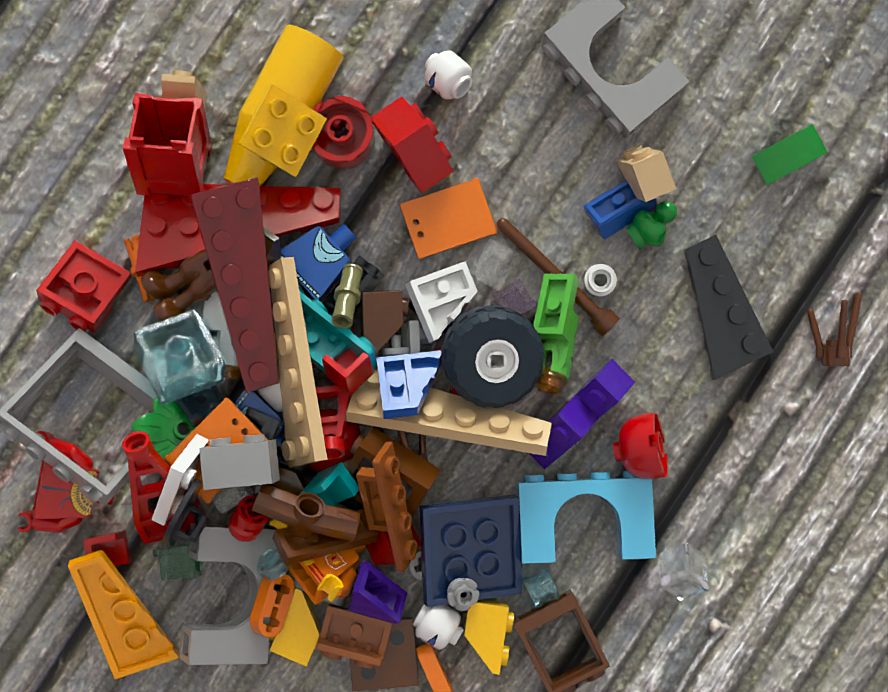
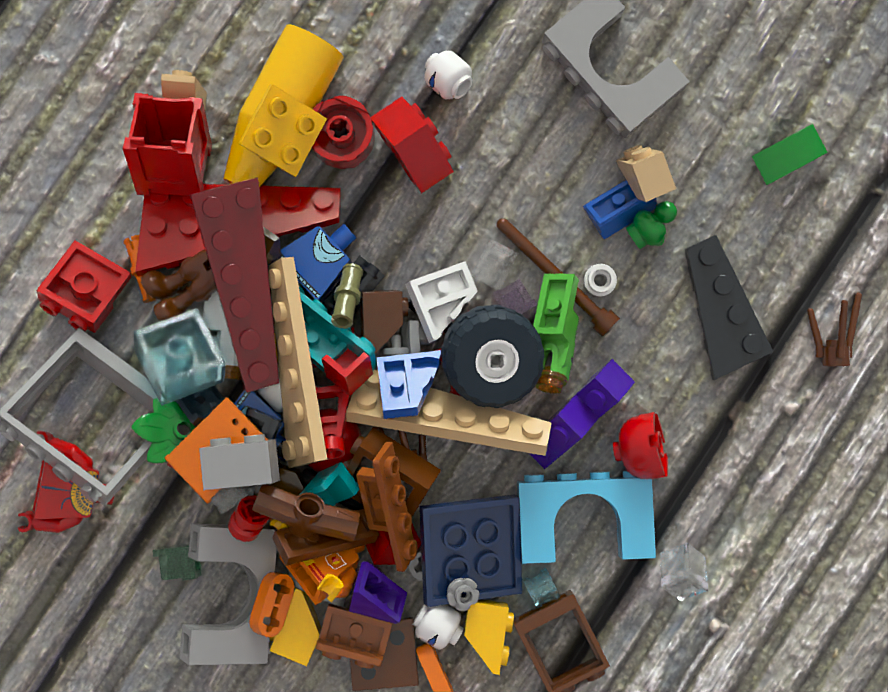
light orange wing [68,550,179,679] -> none
red panel [83,530,131,566] -> none
red plate [122,431,208,544] -> none
white wing [152,434,209,526] -> none
black shield [162,479,209,551] -> none
clear light blue plate [257,549,290,580] -> none
orange container [399,177,498,260] -> none

